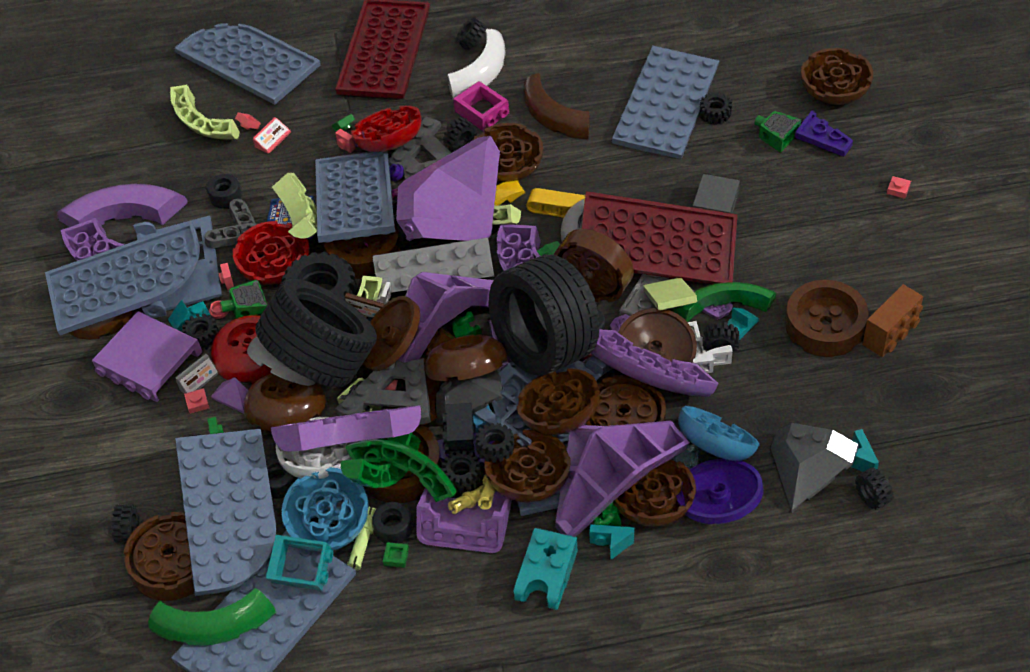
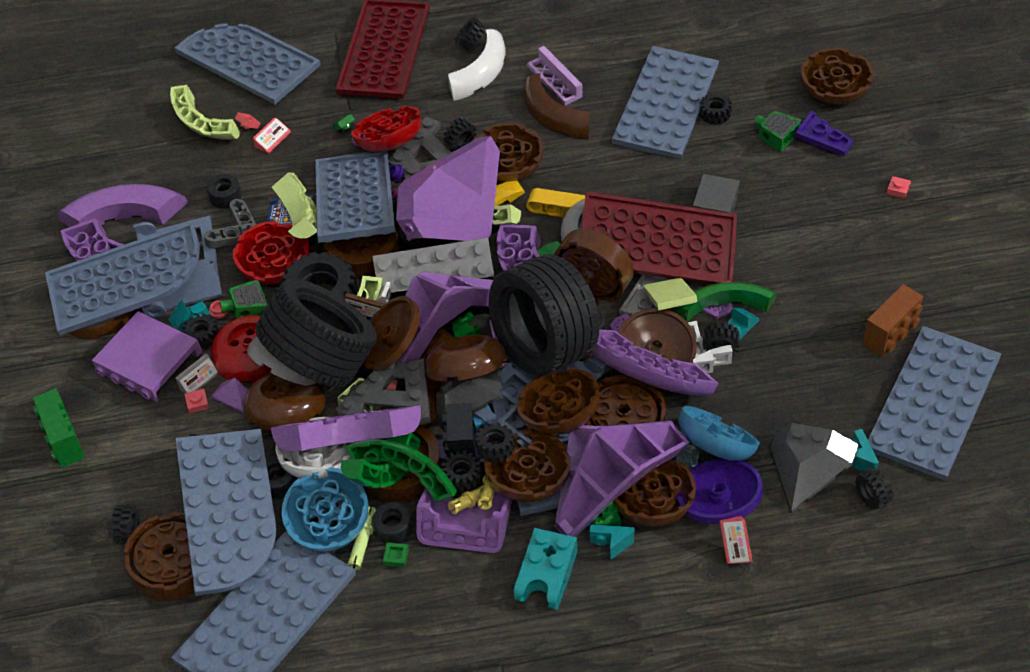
green brick [148,587,276,646] -> none
green plate [208,417,224,434] -> none
coral plate [218,263,234,291] -> none
teal window [266,535,333,591] -> none
coral plate [335,129,355,153] -> none
dark pink window [453,81,509,132] -> none
reddish brown brick [785,280,868,357] -> none
none -> green wedge [33,388,85,468]
none -> lavender fence [527,46,583,106]
none -> slope [719,516,752,564]
none -> sand blue plate [868,326,1002,481]

